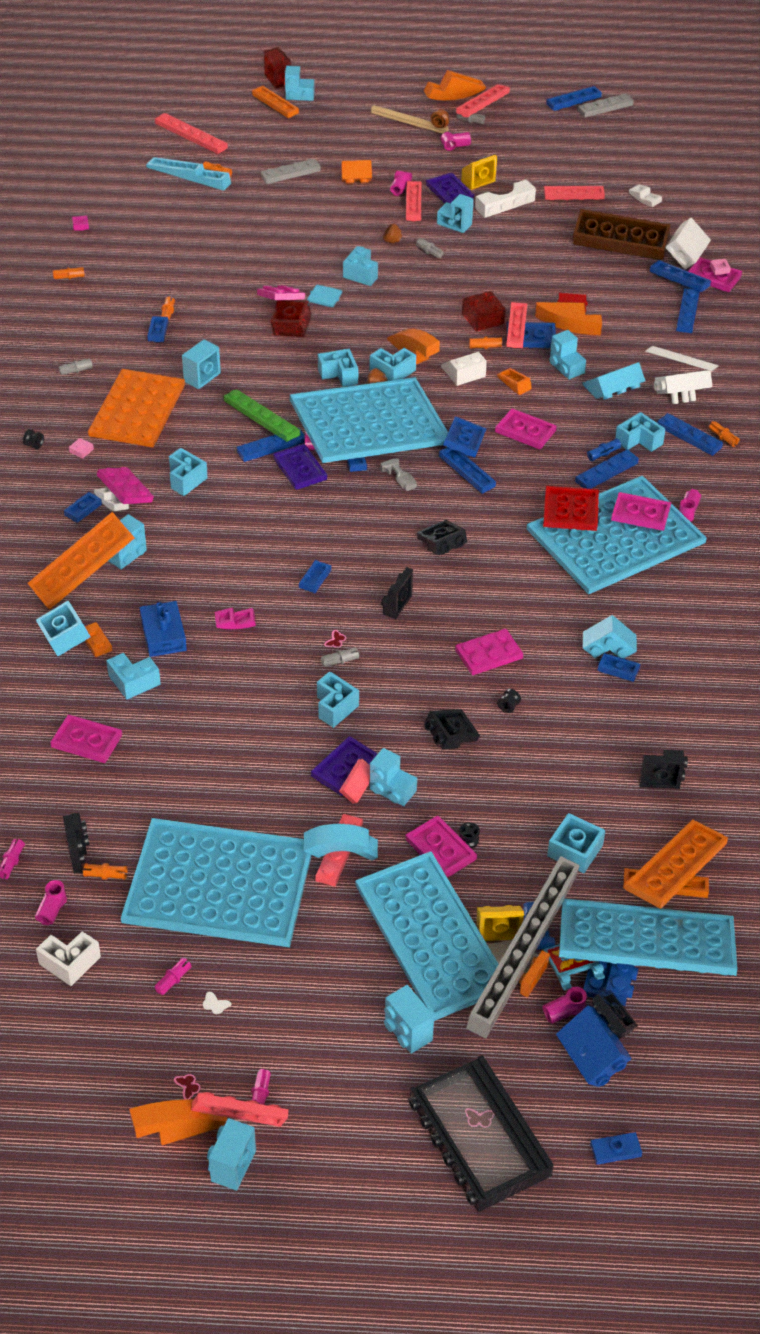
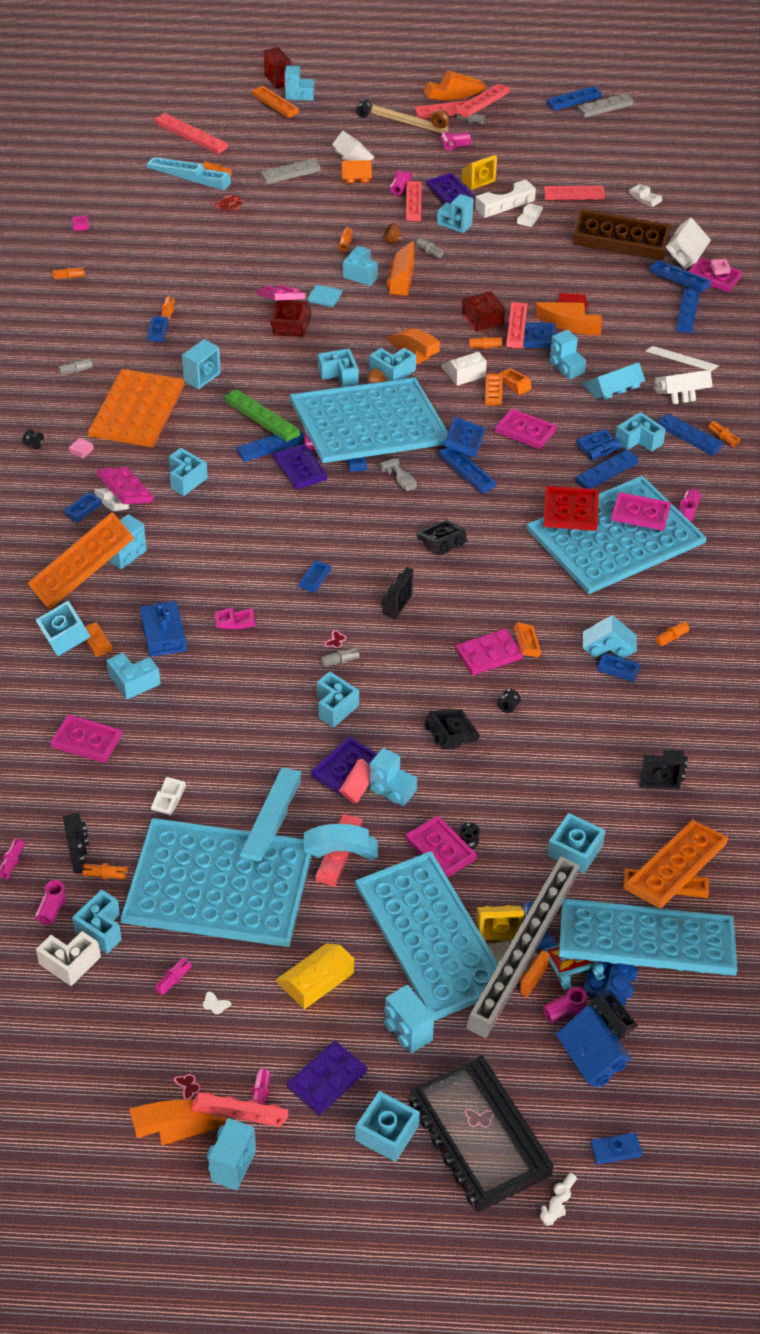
none -> medium azure brick [72,889,122,954]
none -> white slope [151,777,186,815]
none -> clear red plant [214,195,242,211]
none -> medium azure slope [241,767,301,862]
none -> yellow slope [276,943,354,1010]
none -> dark purple plate [287,1040,367,1116]
none -> white slope [332,131,374,161]
none -> orange axle [338,227,353,252]
none -> medium azure brick [355,1091,420,1162]
none -> black wheel [356,100,372,118]
none -> orange slope [387,242,415,296]
none -> coral plate [415,100,469,120]
none -> orange slope [485,374,503,406]
none -> orange plate [514,622,542,658]
none -> white slope [517,203,543,227]
none -> white animal [540,1173,577,1227]
none -> blue plate [576,429,615,454]
none -> orange axle [655,621,689,646]

